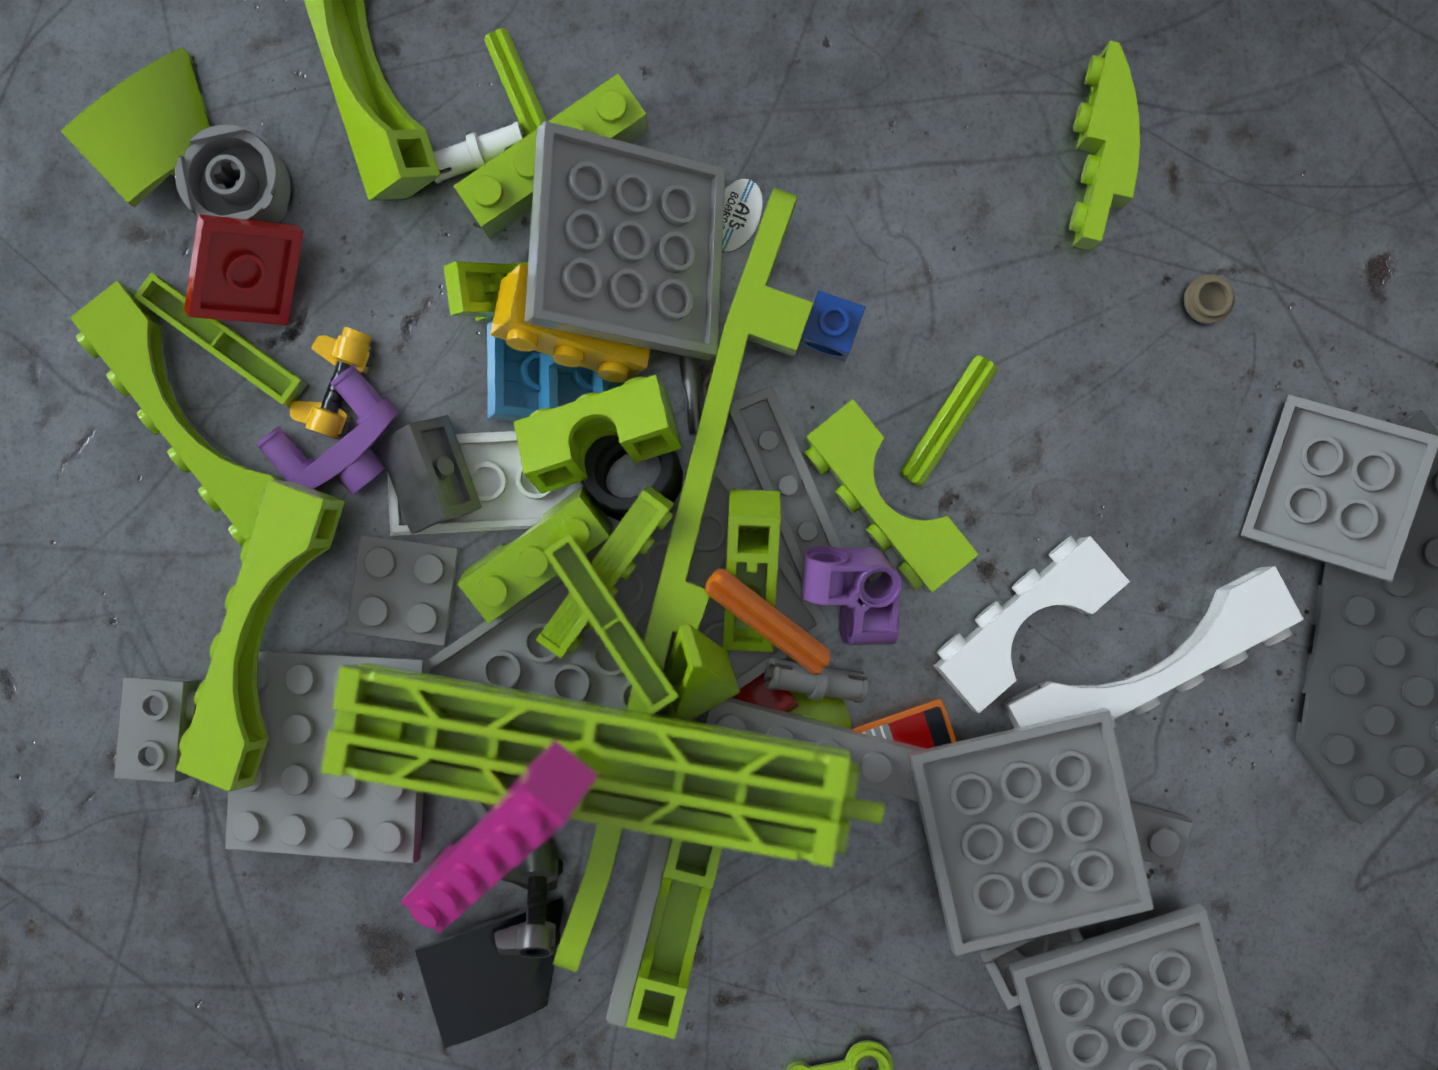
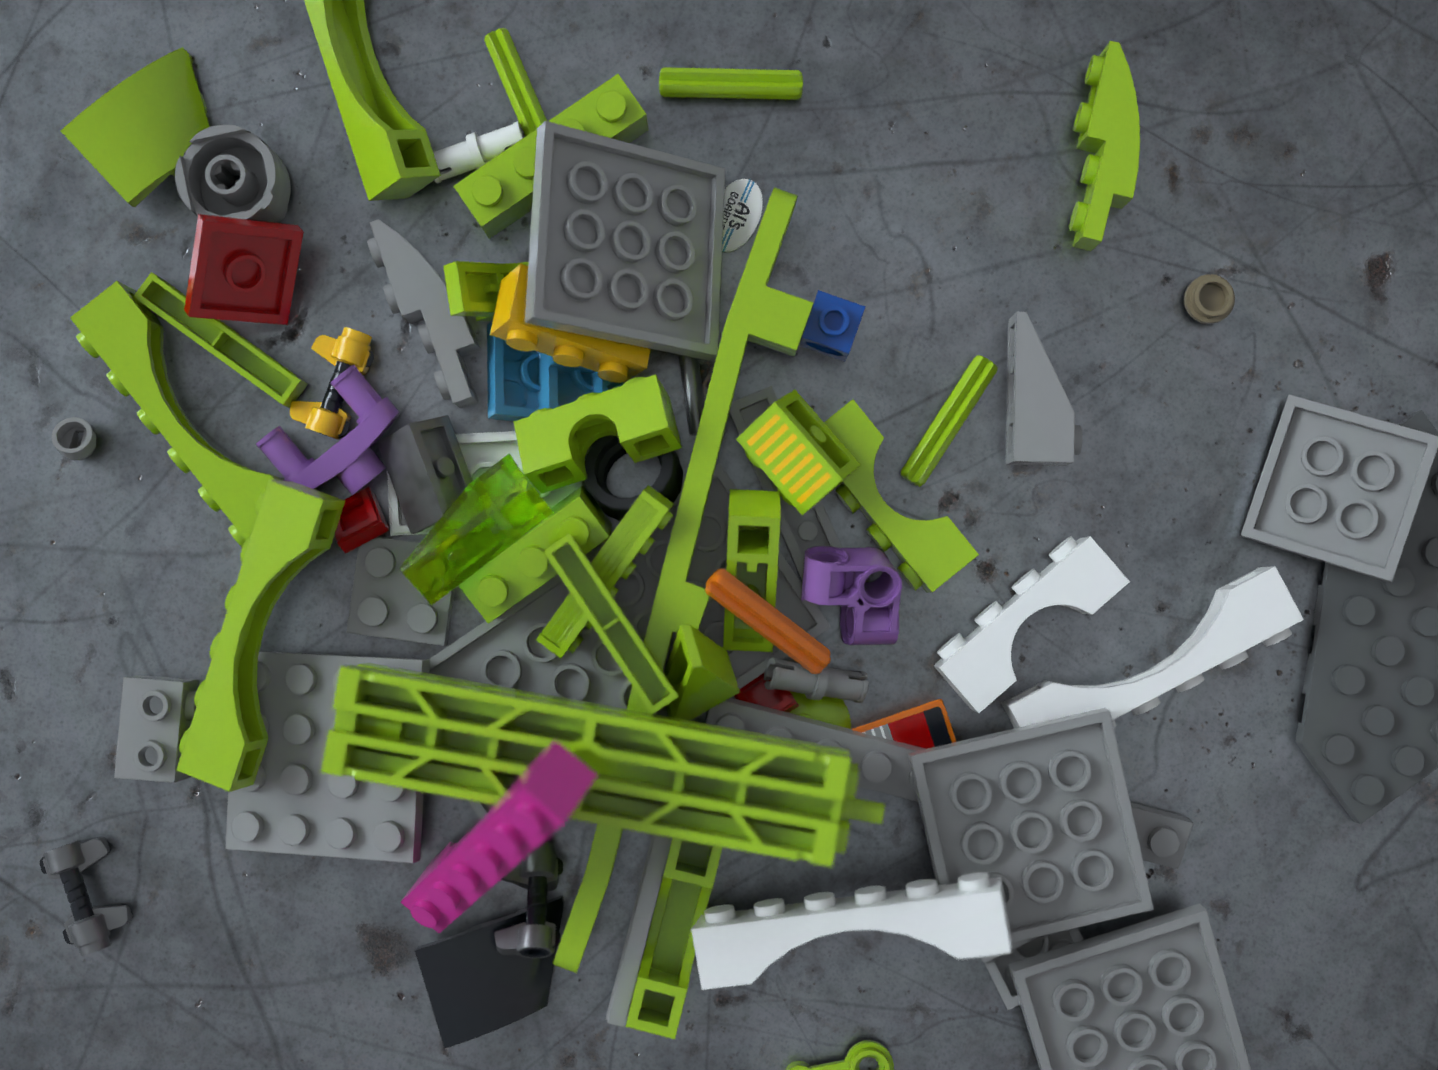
none -> flat silver piece [40,837,133,956]
none -> light grey hinge [52,417,97,460]
none -> red tile [334,487,389,554]
none -> light grey slope [367,219,481,409]
none -> clear neon green slope [400,454,554,605]
none -> lime axle [659,67,803,100]
none -> white arch [691,872,1012,990]
none -> lime brick [736,389,861,516]
none -> light grey slope [1006,312,1082,466]

